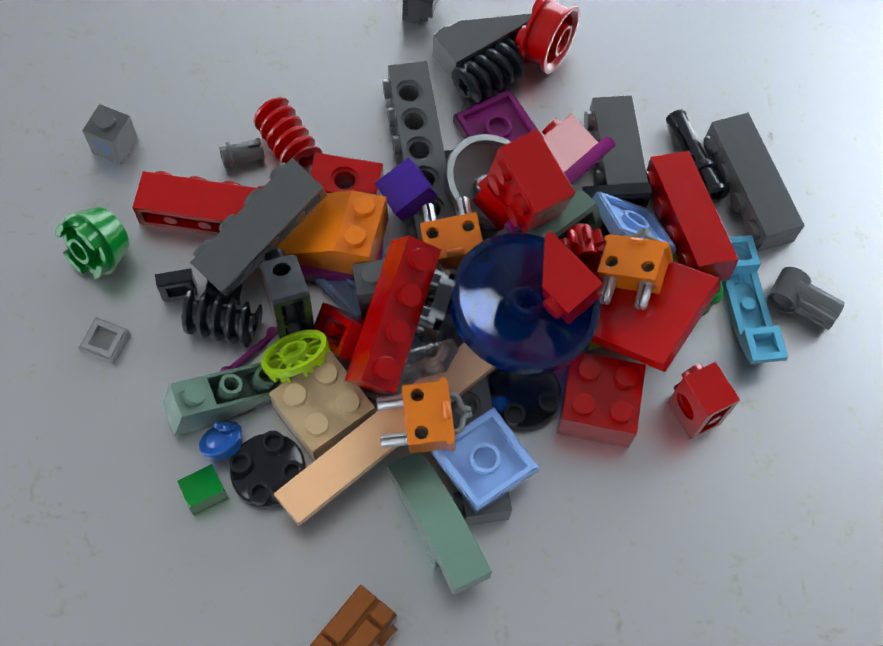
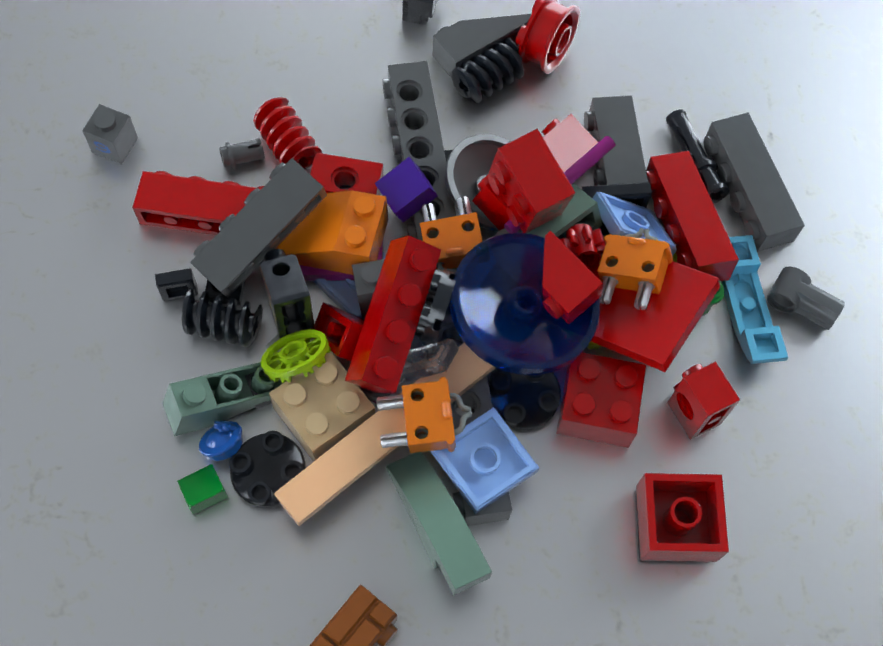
green cone [55,207,129,279] -> none
light grey tile [79,317,131,365] -> none
magenta hinge [220,326,278,372] -> none
magenta tile [453,89,543,141] -> none
none -> red brick [636,473,729,562]

